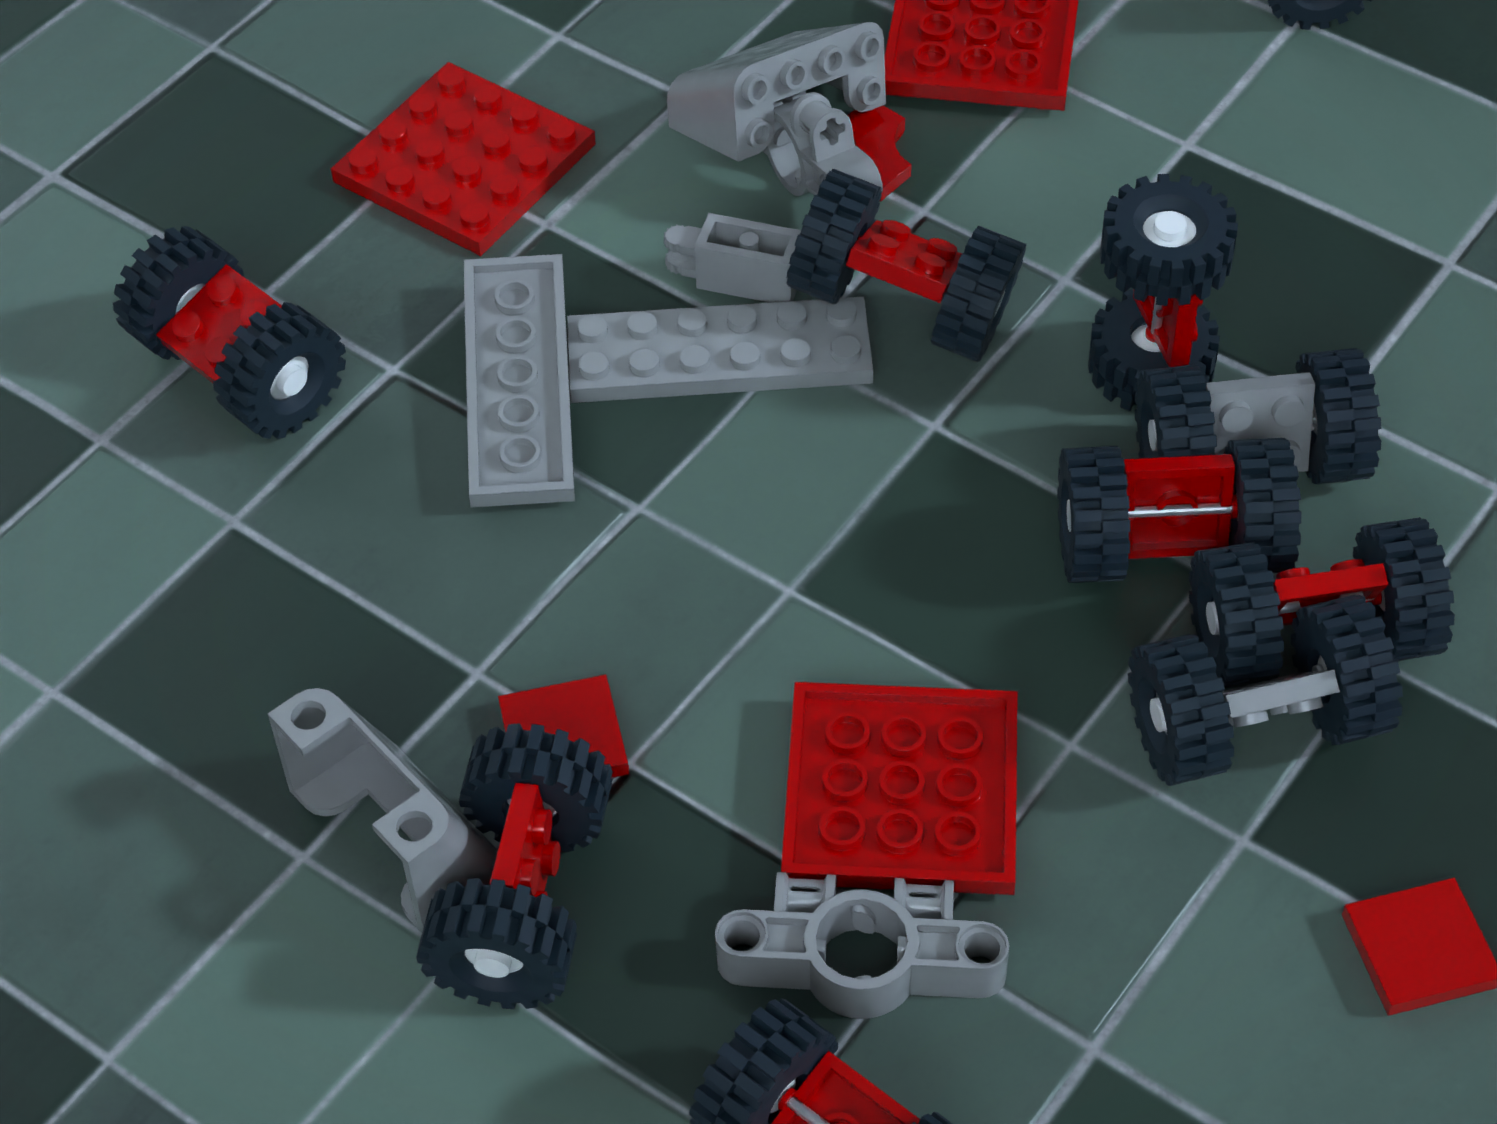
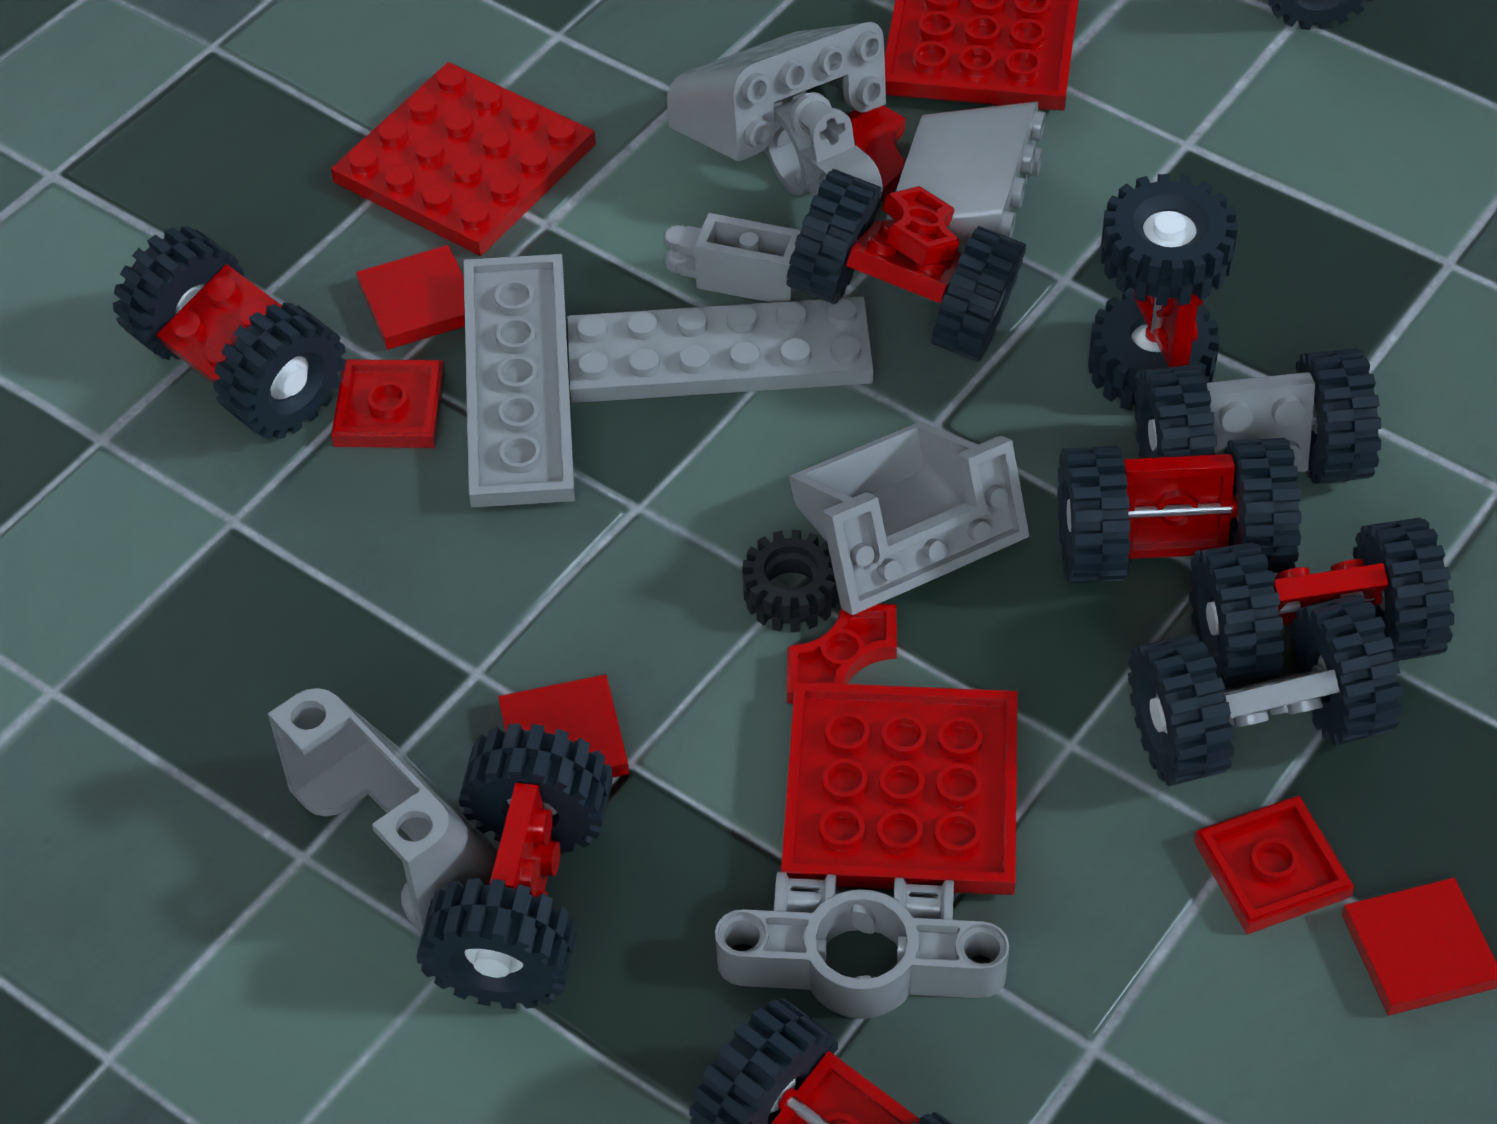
none -> red tile [331,359,445,448]
none -> red tile [356,245,465,350]
none -> black tyre [742,530,839,632]
none -> red tile [787,604,897,704]
none -> light grey windscreen [789,421,1030,615]
none -> red tile [882,186,960,267]
none -> light grey windscreen [886,101,1046,253]
none -> red tile [1194,795,1355,935]

